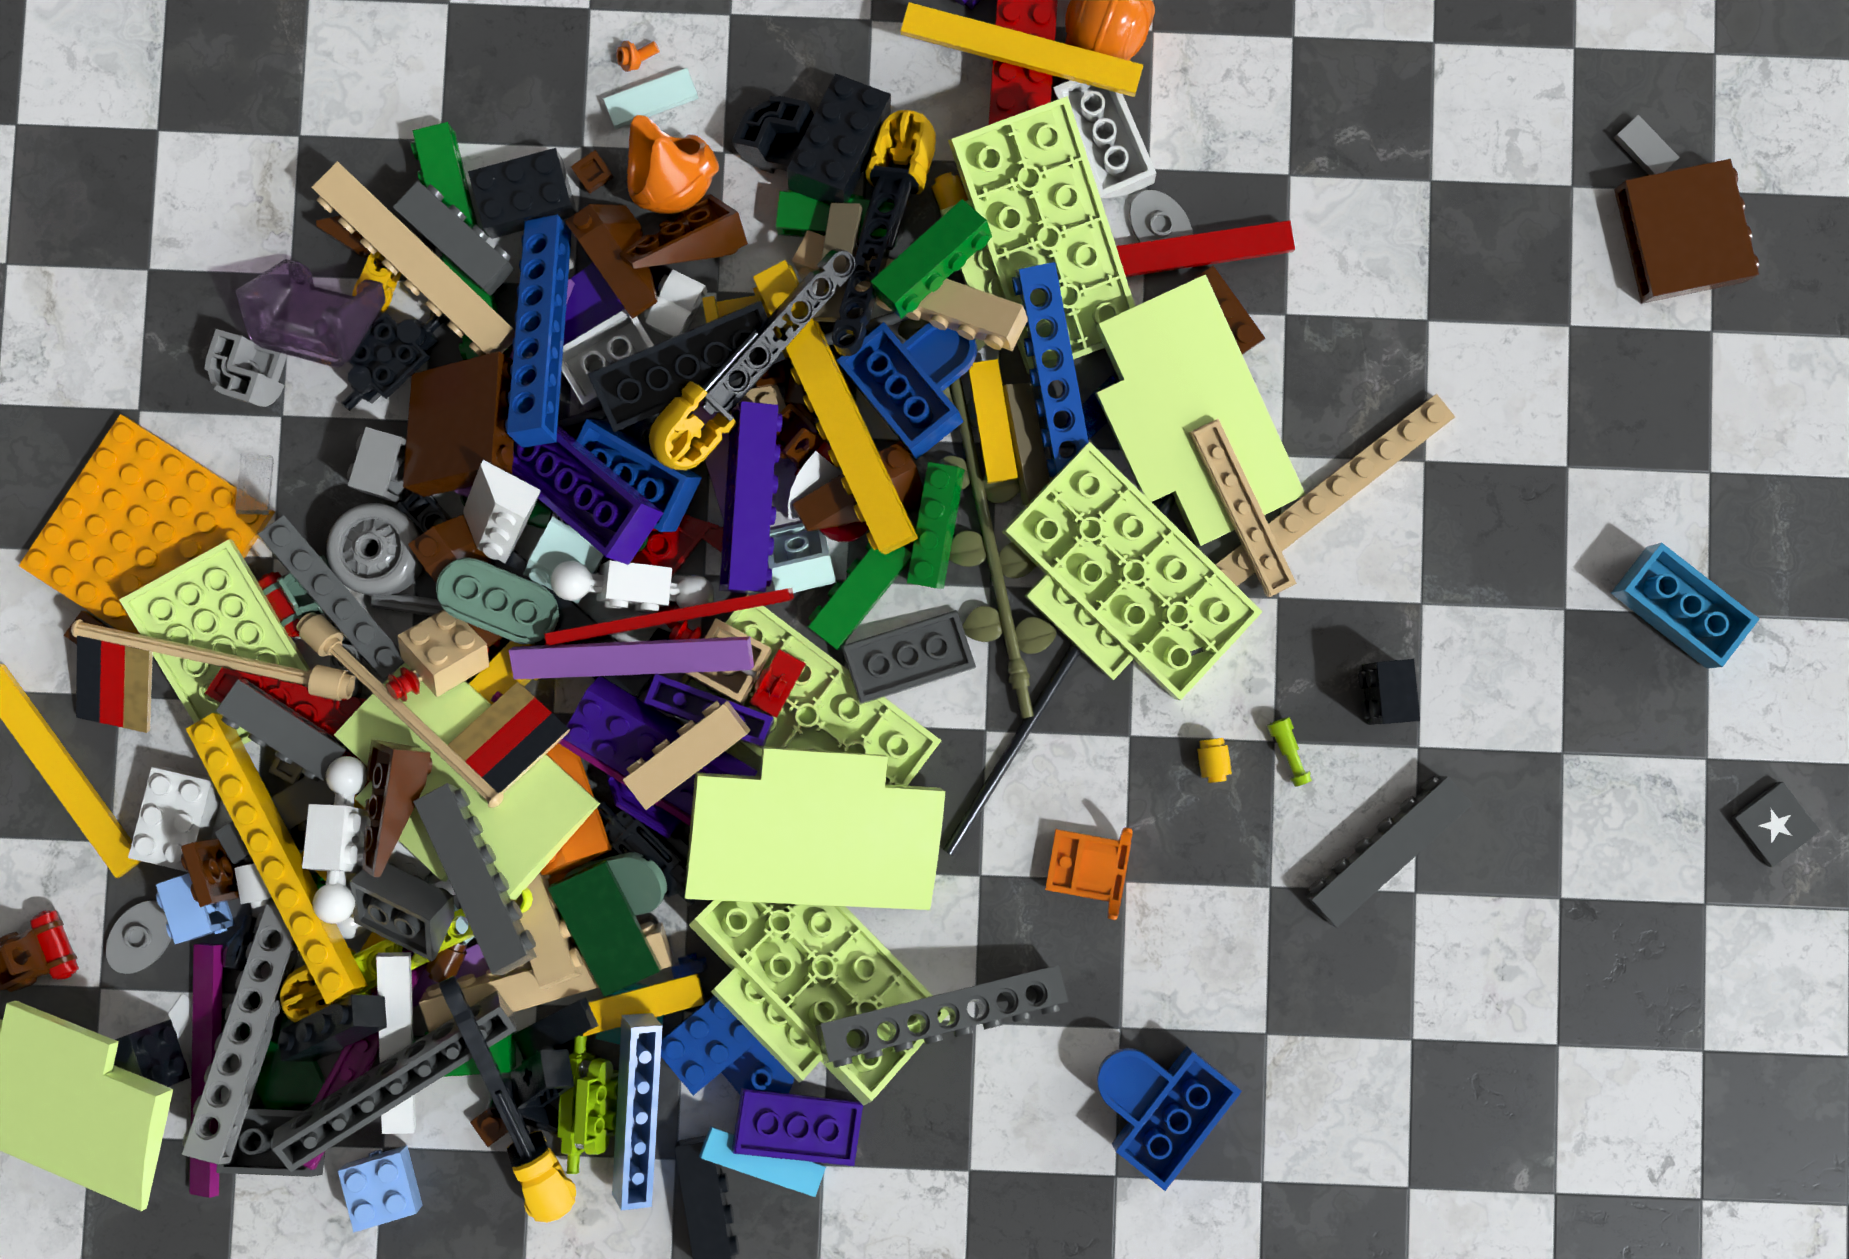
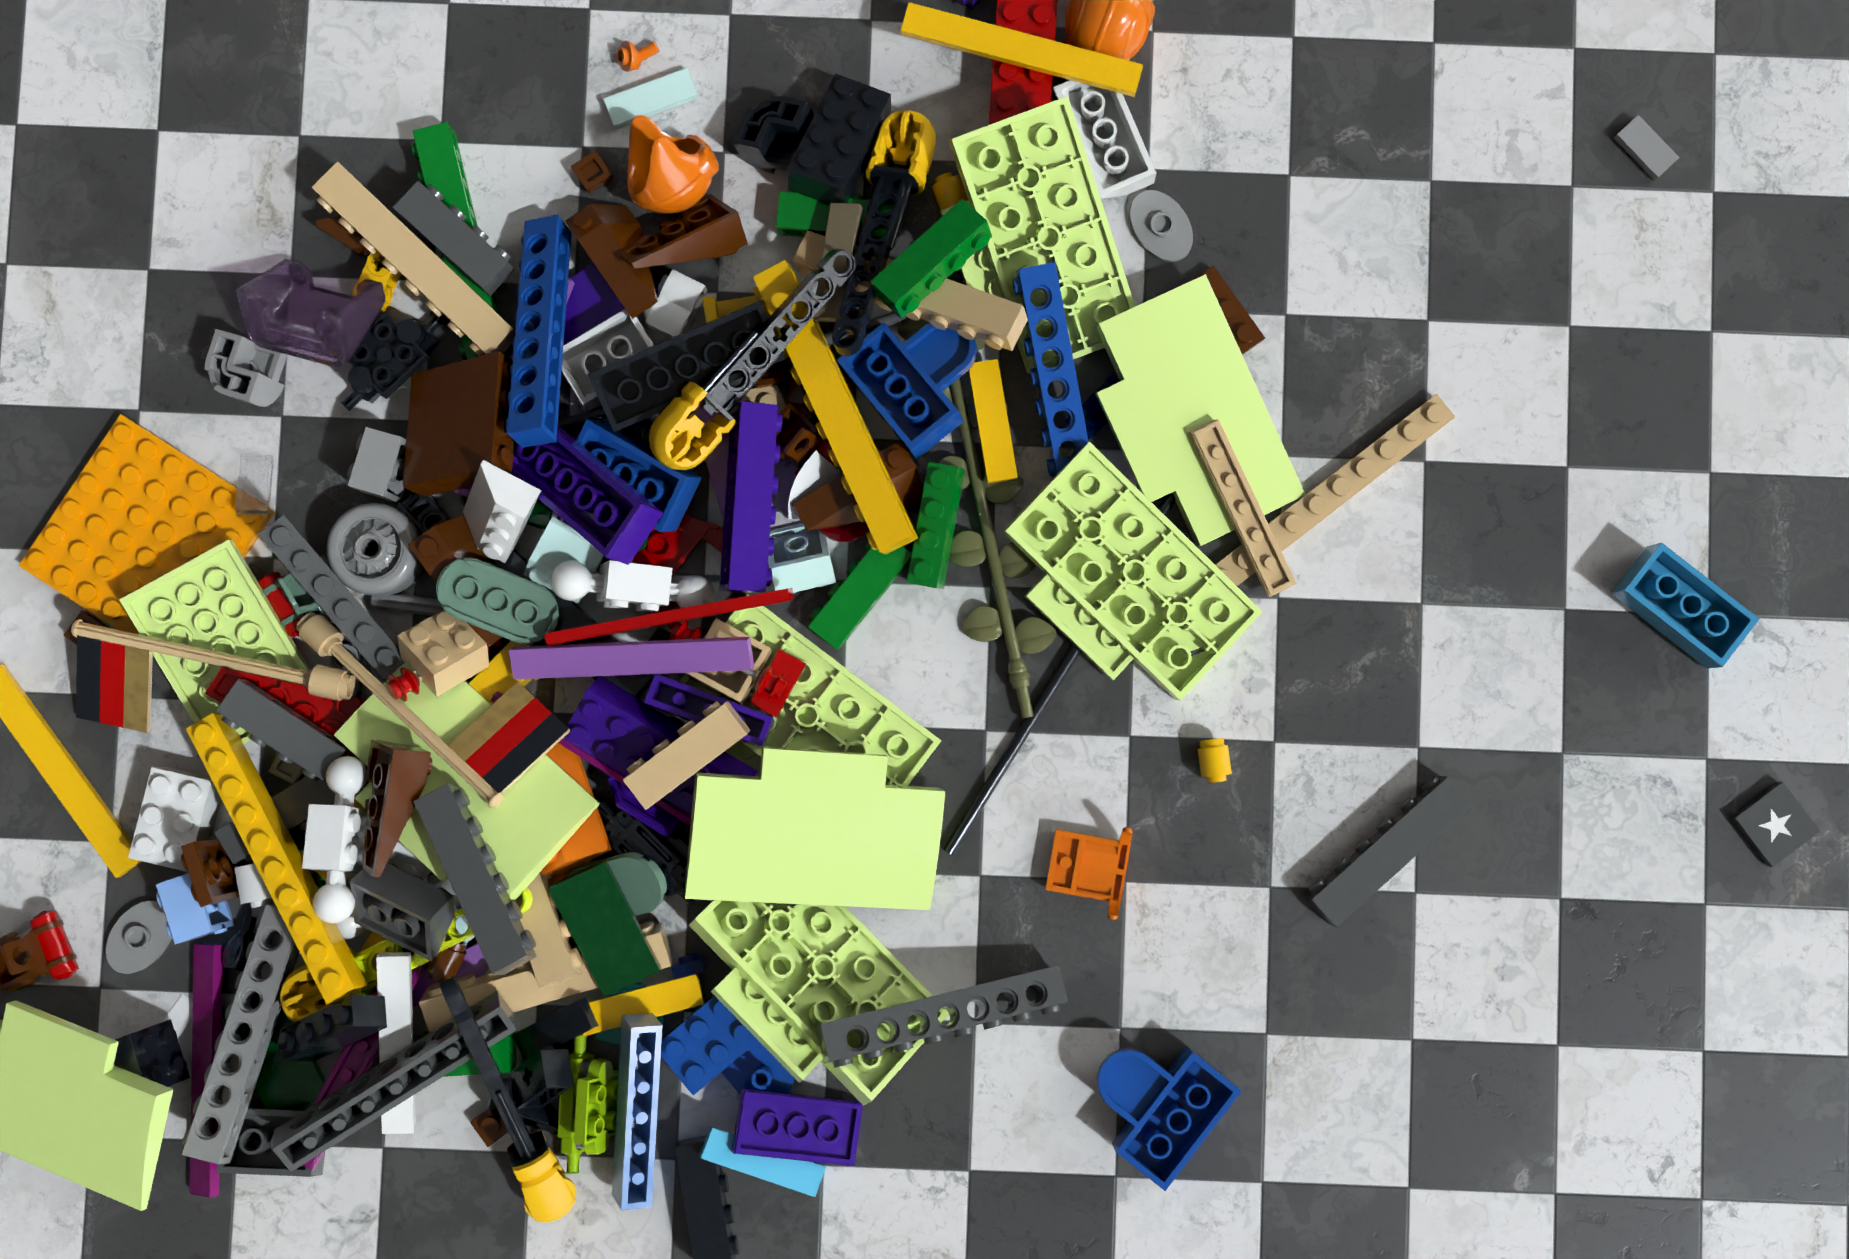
light blue brick [338,1145,423,1233] -> none
black brick [468,148,577,239] -> none
dark grey tile [841,610,976,705] -> none
dark tan tile [1003,383,1050,505] -> none
red tile [1116,220,1295,277] -> none
lime piece [1267,717,1312,787] -> none
black brick [1358,659,1420,725] -> none
reddish brown brick [1614,159,1759,304] -> none

